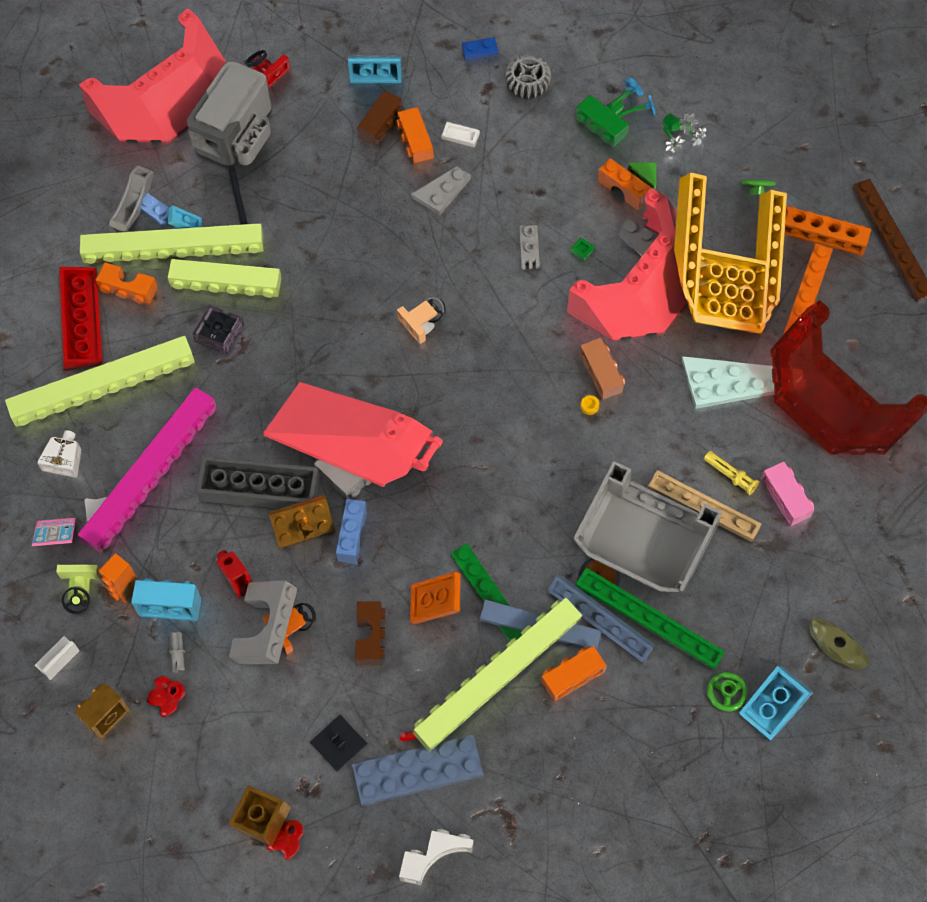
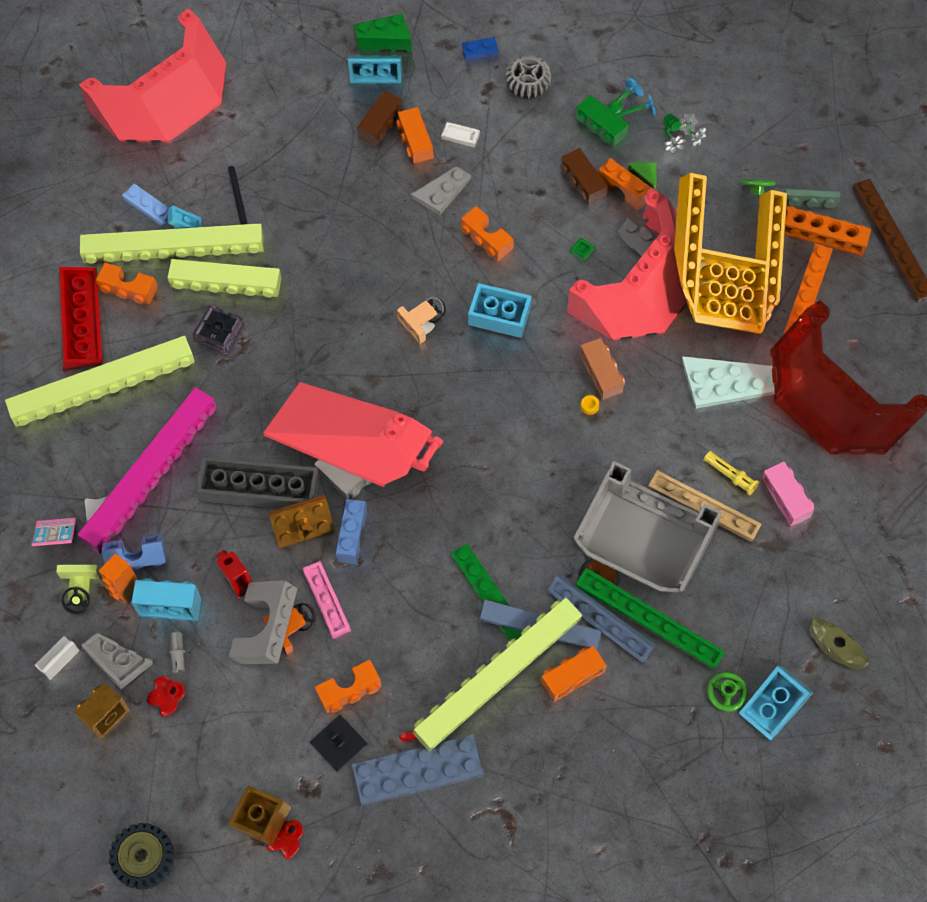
white torso [37,430,81,478] -> none
light grey arch [109,165,154,232] -> none
light grey piece [187,61,271,166] -> none
red piece [245,50,290,88] -> none
reddish brown arch [355,601,386,665] -> none
white arch [399,829,474,885] -> none
orange plate [410,572,461,624] -> none
light grey hinge [519,225,540,270] -> none
none -> light grey wing [81,633,153,689]
none -> medium blue arch [101,534,166,570]
none -> wheel [109,823,175,890]
none -> bright pink tile [302,561,351,639]
none -> orange arch [315,660,382,713]
none -> green wedge [353,13,412,52]
none -> orange arch [461,206,514,261]
none -> medium azure brick [468,283,532,338]
none -> reddish brown brick [560,148,608,205]
none -> sand green plate [785,189,840,208]

